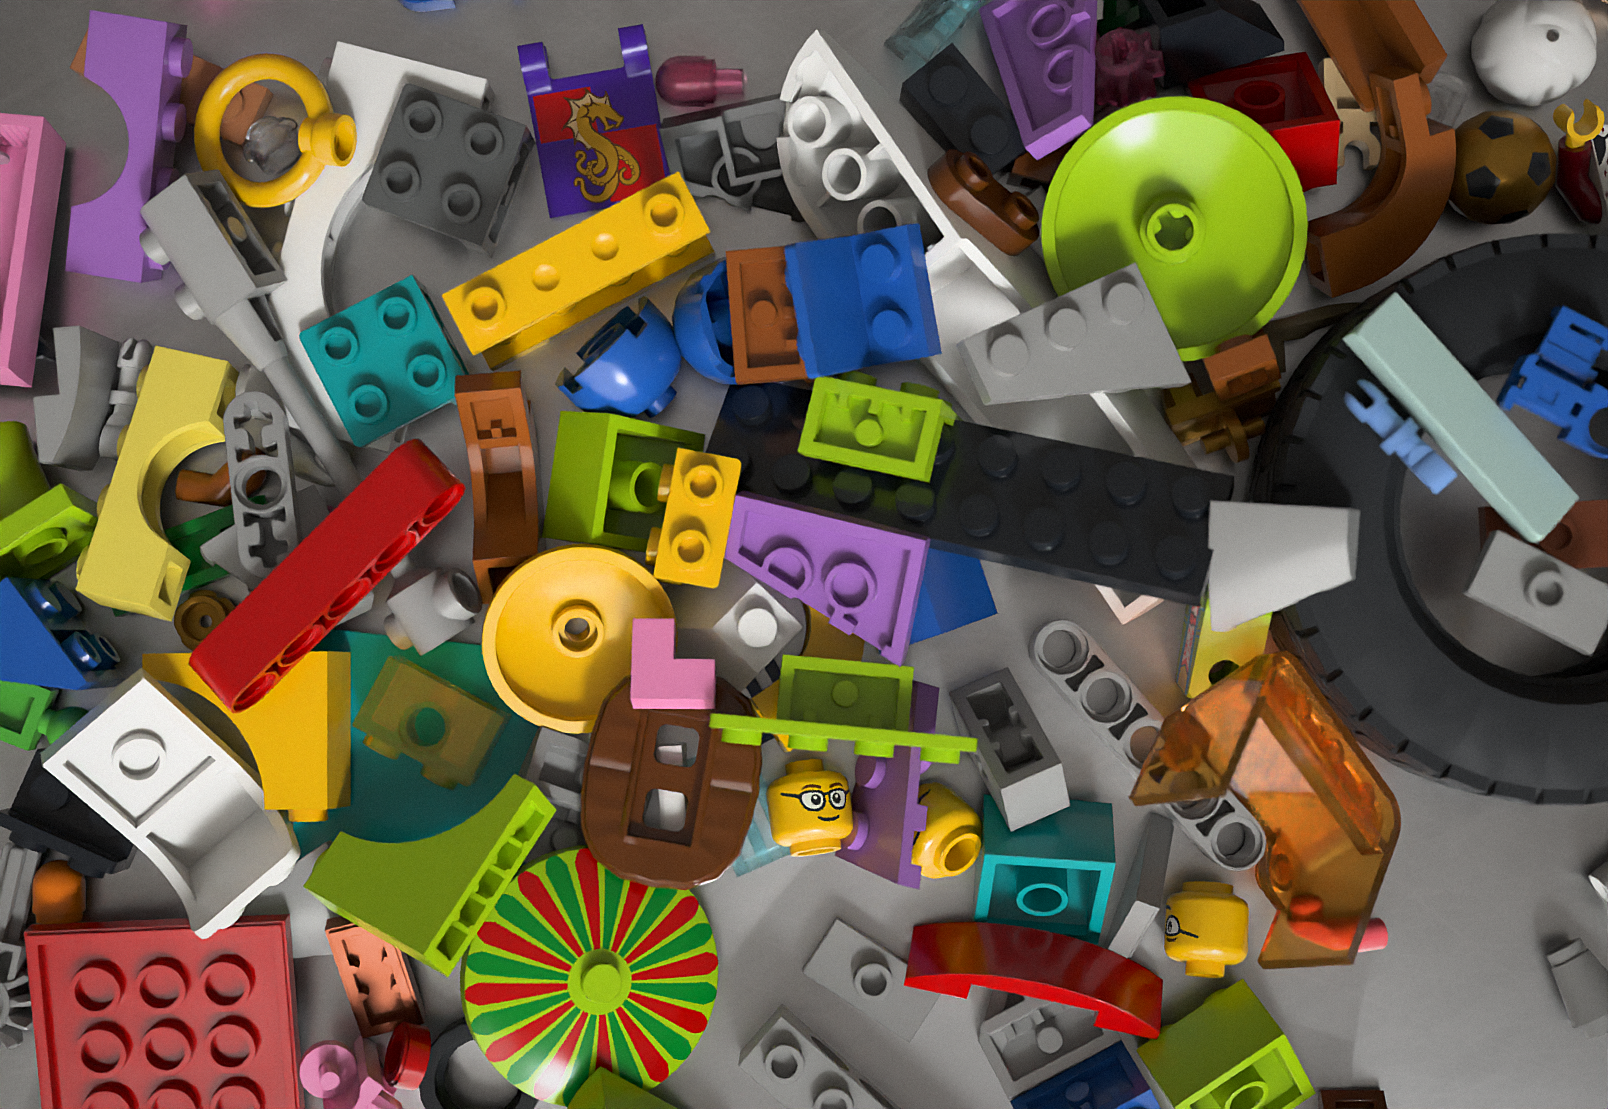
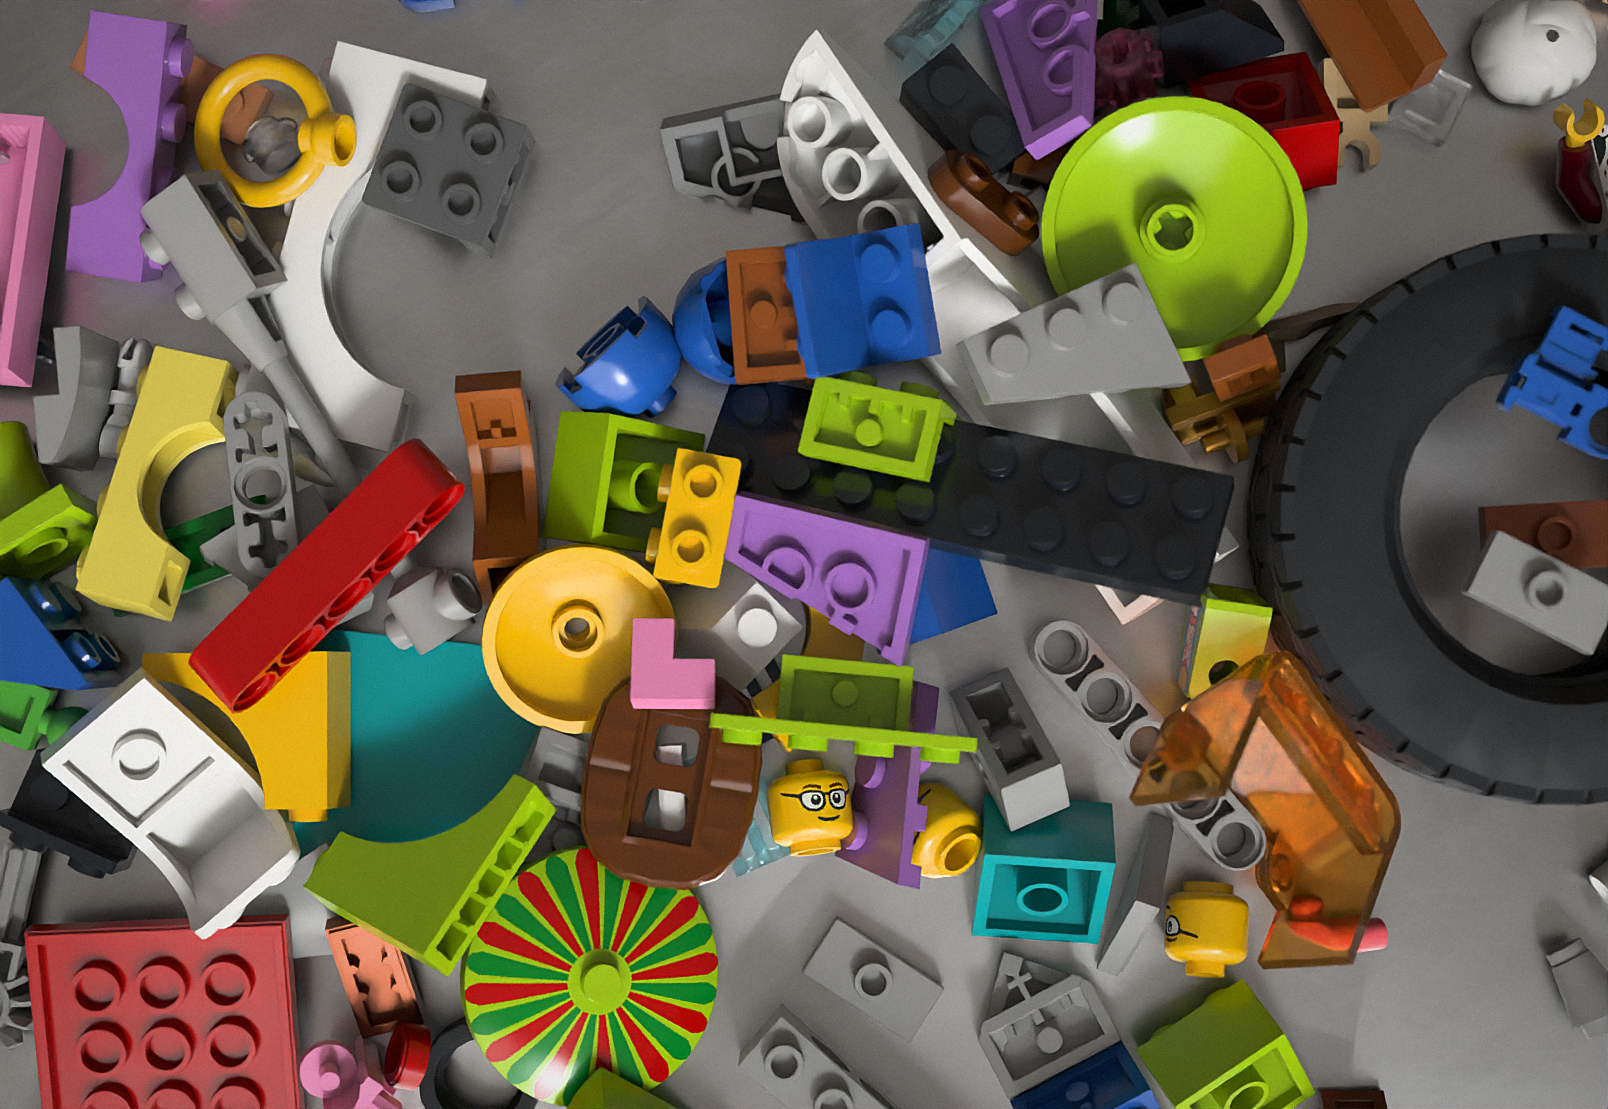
orange cylinder [32,859,86,924] -> none
pearl gold plate [174,590,235,651] -> none
dark orange arm [175,447,267,507] -> none
teal bracket [299,275,470,448] -> none
clear yellow brick [352,655,512,791] -> none
yellow fence [441,171,716,372] -> none
flag [517,24,670,219] -> none
clear pink cylinder [655,55,744,107] -> none
red slope [903,922,1163,1040] -> none
light grey slope [1209,501,1360,632] -> none
dark orange arch [1304,64,1456,298] -> none
light aqua slope [1342,292,1579,543] -> none
medium blue piece [1344,380,1458,494] -> none
pearl gold piece [1448,110,1557,225] -> none

